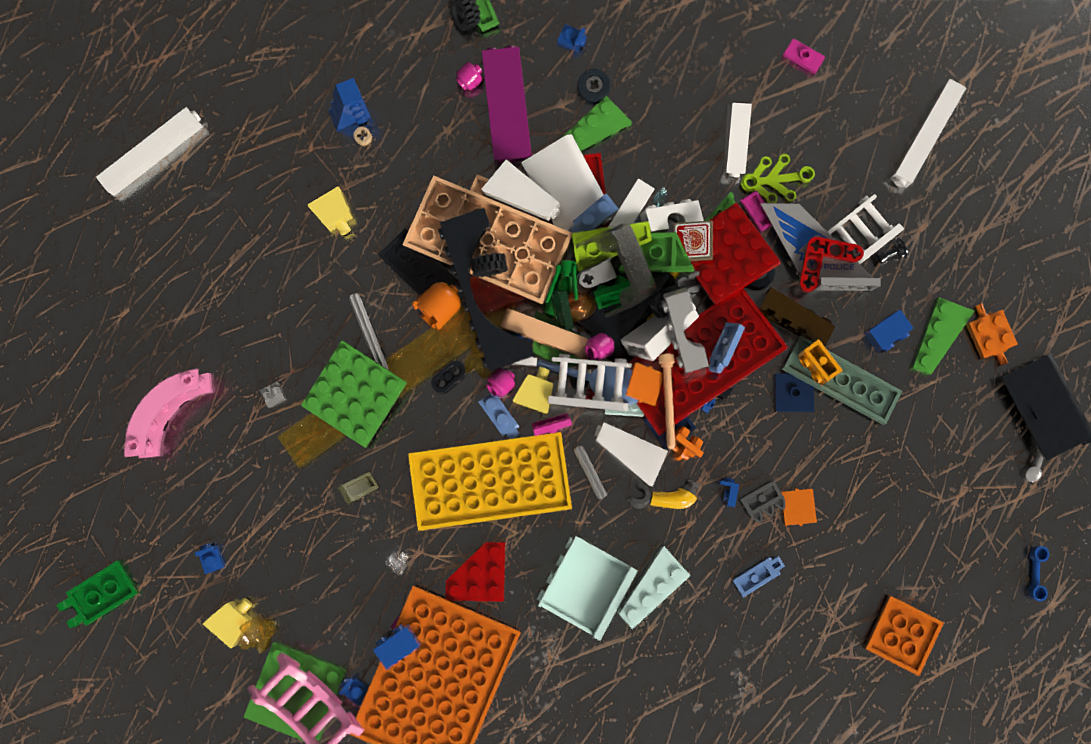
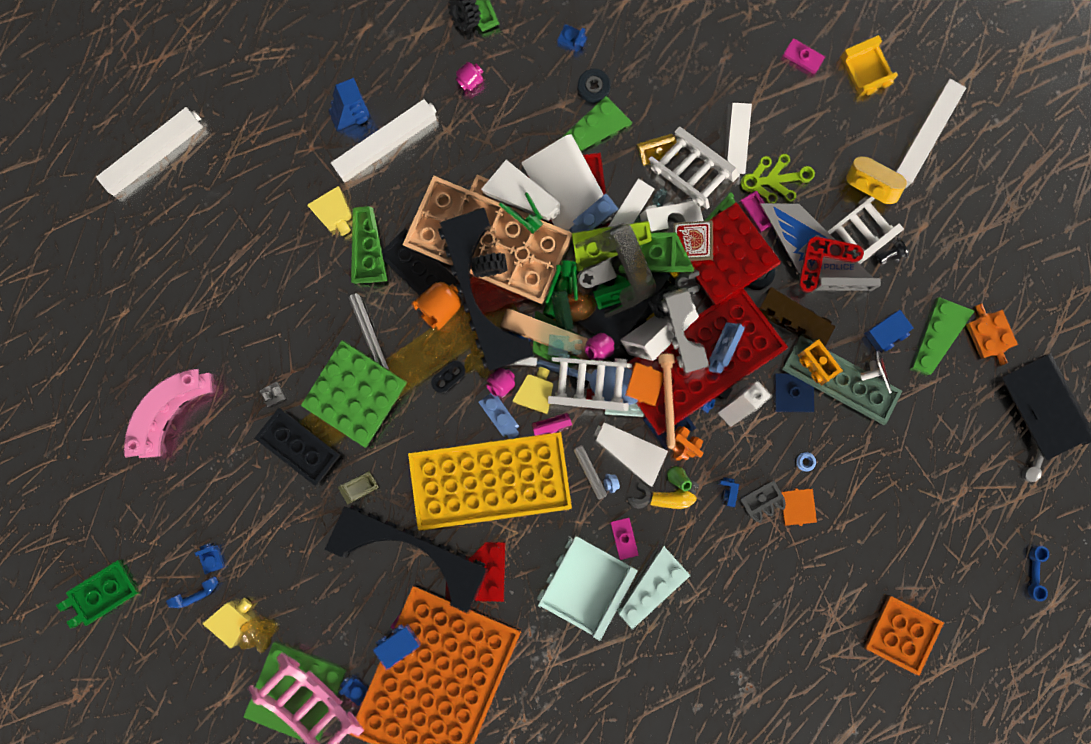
tan bush [354,127,372,146] -> none
clear tile [385,552,408,576] -> none
magenta brick [482,45,532,165] -> none
medium blue hinge [732,556,785,597] -> none
none -> blue bar [166,577,218,608]
none -> black plate [254,408,341,486]
none -> black arch [324,505,489,613]
none -> white brick [331,99,437,183]
none -> bright green wing [351,206,387,284]
none -> green plant [499,192,543,234]
none -> clear light blue plate [548,334,582,356]
none -> light blue plate [603,474,619,493]
none -> dark pink plate [610,517,639,560]
none -> yellow slope [637,134,679,165]
none -> white fence [649,126,738,209]
none -> bright green cone [667,466,692,491]
none -> white slope [718,381,771,427]
none -> light blue plate [796,452,816,472]
none -> yellow panel [840,35,898,96]
none -> yellow brick [846,157,907,204]
none -> white shield [860,351,892,393]

